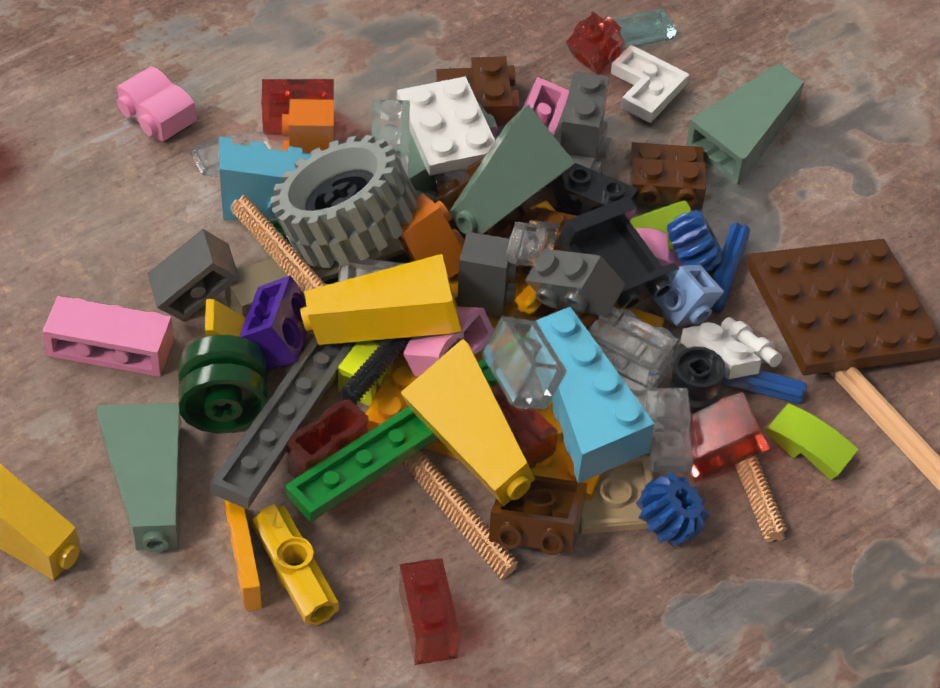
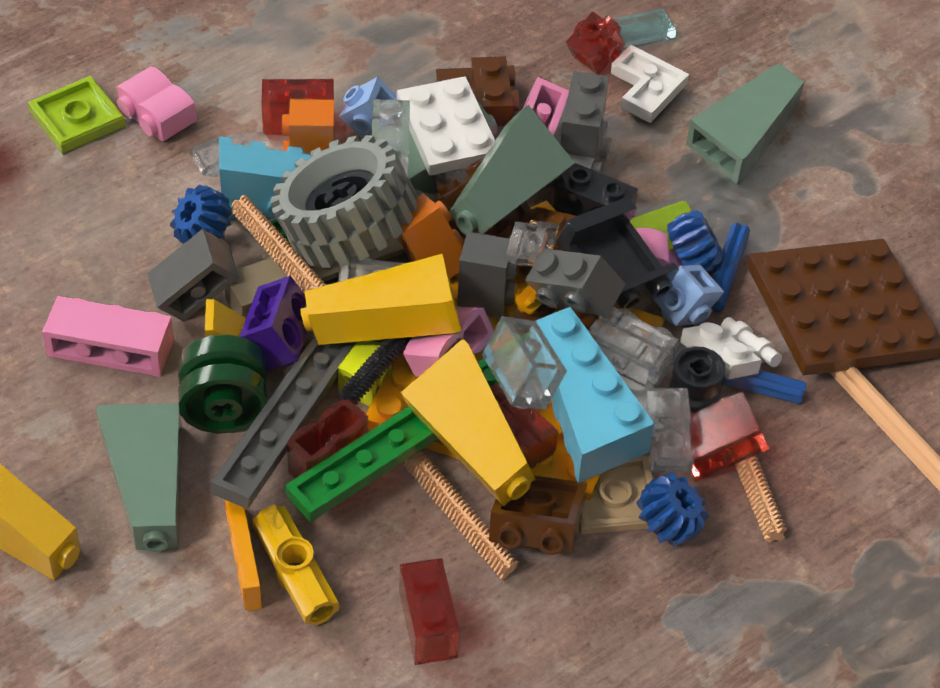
reddish brown plate [630,142,706,209] -> none
lime slope [764,403,859,481] -> none
none -> lime tile [27,76,126,154]
none -> blue gear [170,184,233,244]
none -> light blue brick [339,77,399,139]

